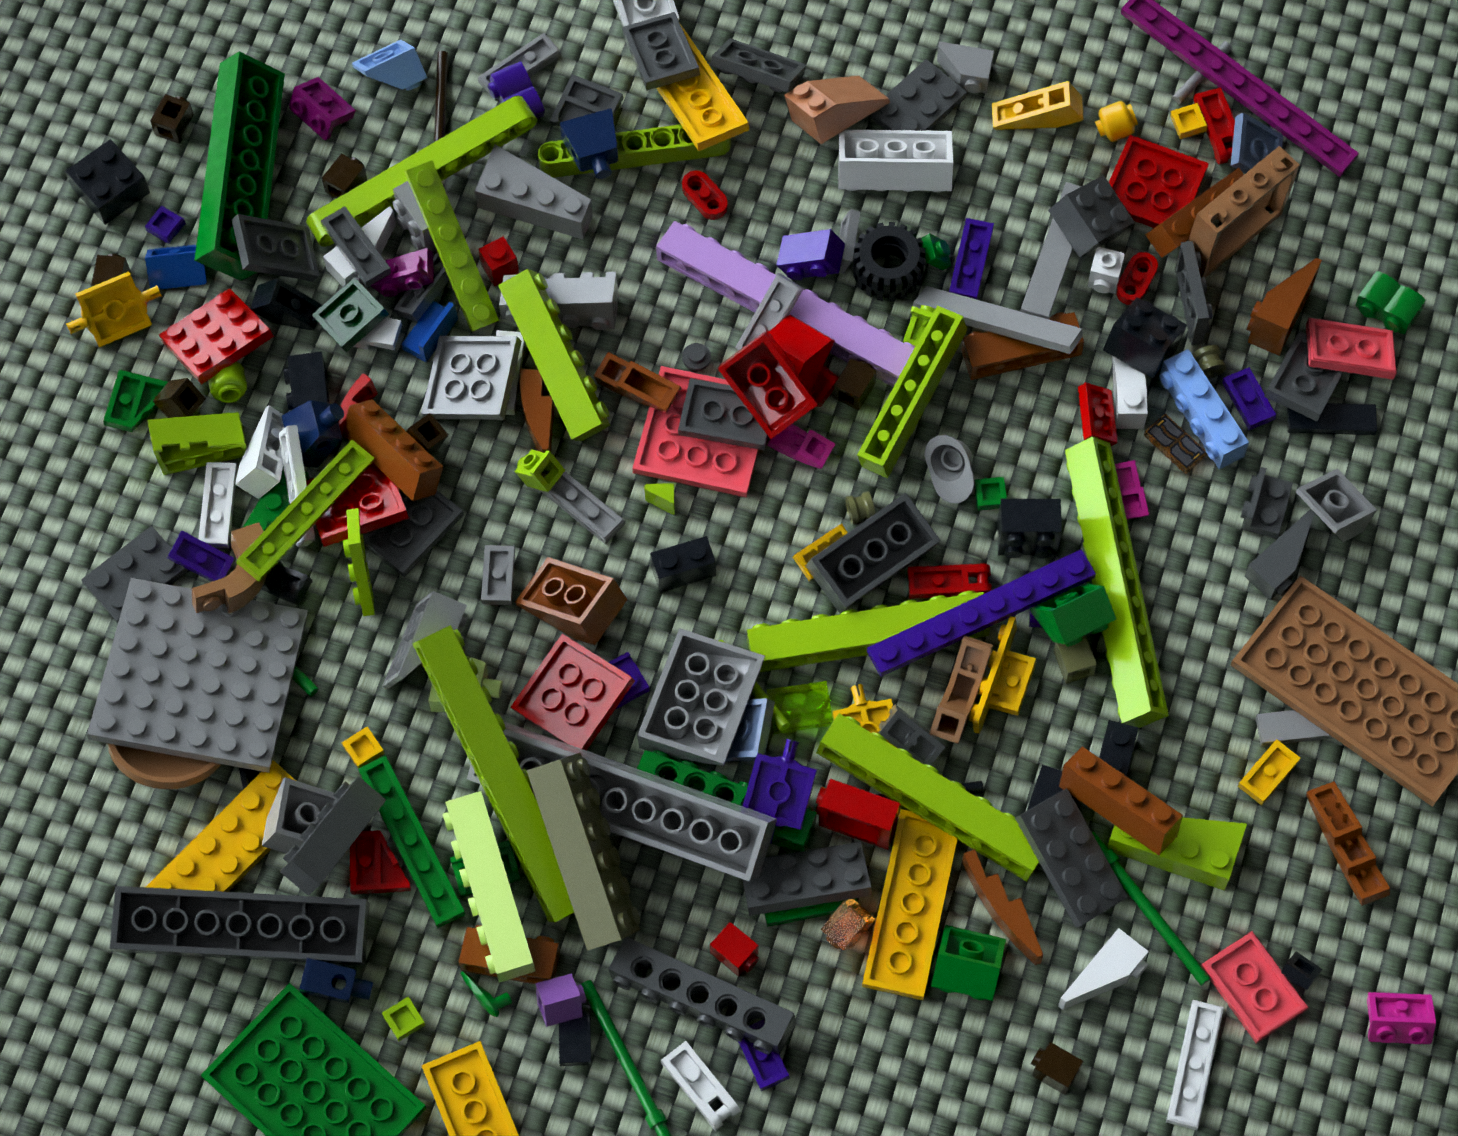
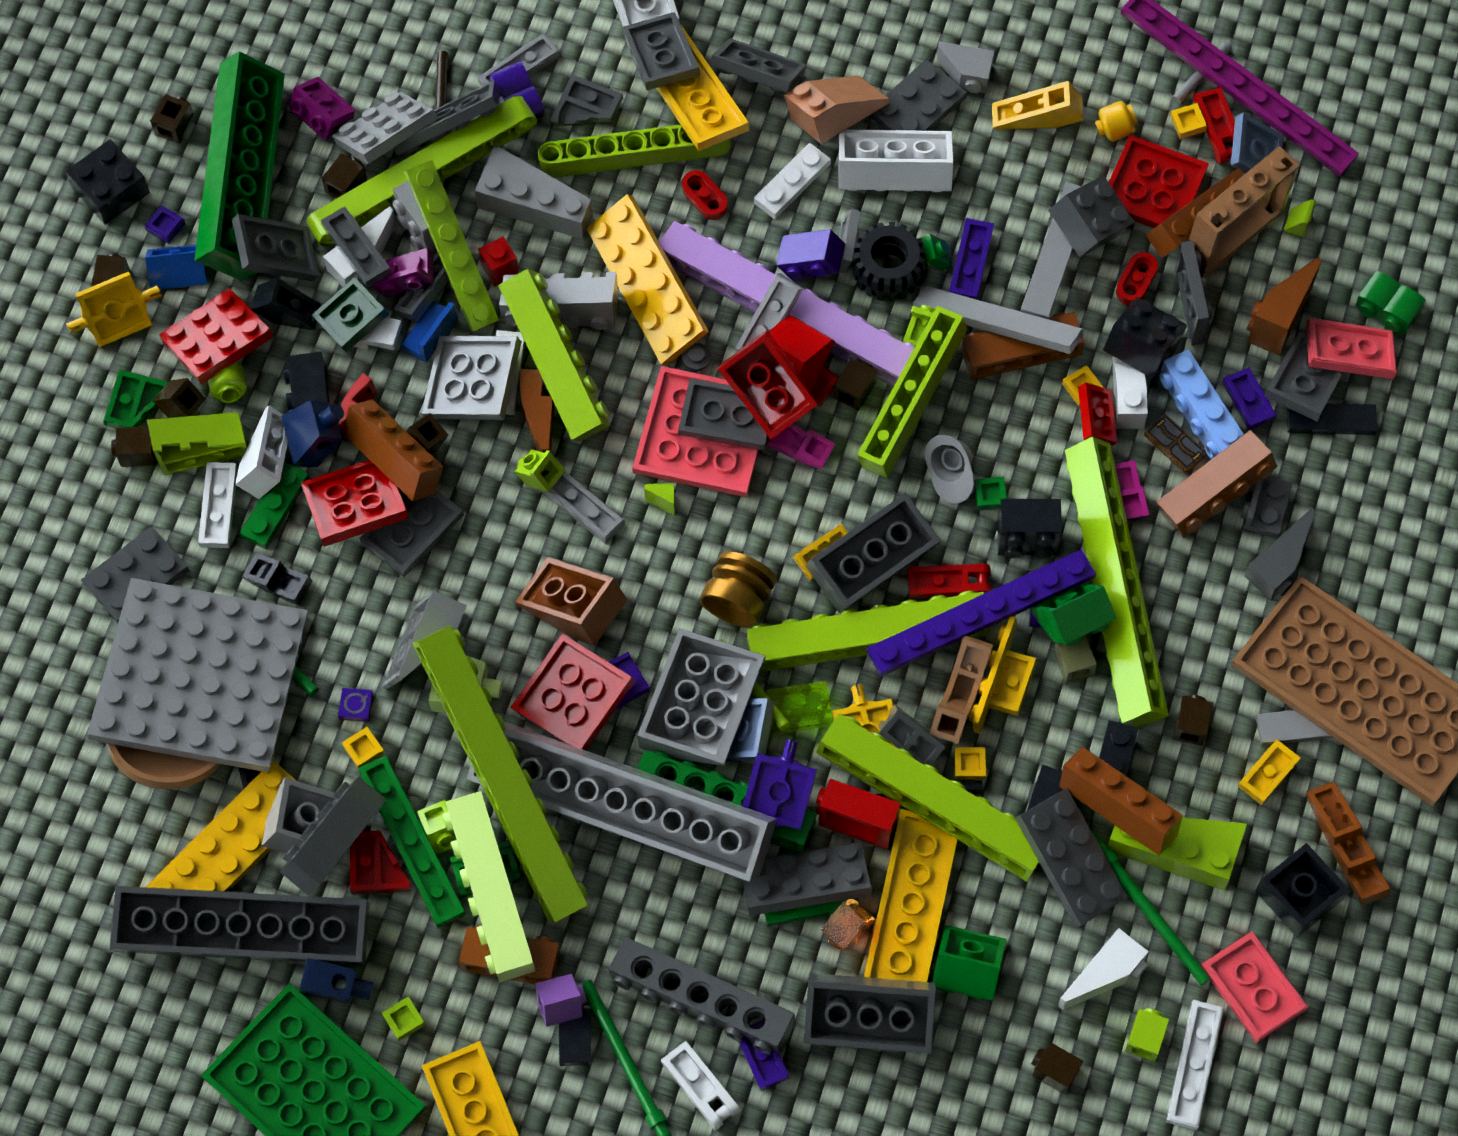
dark purple plate [167,530,235,582] -> none
medium nougat arch [192,522,267,613] -> none
lime plate [236,440,374,582] -> none
white tile [279,425,315,547] -> none
lime wing [343,508,375,617] -> none
light blue slope [352,40,427,90] -> none
green bar [460,971,512,1017] -> none
light grey plate [481,545,515,605] -> none
olive brick [527,752,640,951] -> none
dark blue torso [559,108,618,179] -> none
dark orange slope [594,352,681,413] -> none
black brick [650,536,716,593] -> none
red brick [710,922,759,977] -> none
olive wheel [845,491,875,525] -> none
dark orange slope [962,849,1043,965] -> none
white bracket [1088,247,1125,294] -> none
olive wheel [1192,345,1227,379] -> none
black plate [1281,951,1322,990] -> none
light grey slope [1296,469,1377,542] -> none
dark pink bracket [1367,992,1436,1044] -> none
none -> dark brown brick [111,426,156,467]
none -> light grey plate [332,92,438,164]
none -> dark purple tile [338,688,373,722]
none -> dark grey plate [394,80,500,155]
none -> lime bracket [417,800,456,855]
none -> yellow plate [586,194,709,366]
none -> pearl gold wheel [699,552,777,628]
none -> white plate [754,143,831,219]
none -> dark grey brick [804,973,936,1054]
none -> yellow plate [954,747,986,780]
none -> yellow plate [1062,365,1103,406]
none -> lime brick [1125,1008,1169,1062]
none -> brick [1156,430,1278,538]
none -> dark brown brick [1173,695,1213,746]
none -> black brick [1255,843,1349,938]
none -> lime slope [1284,199,1316,238]

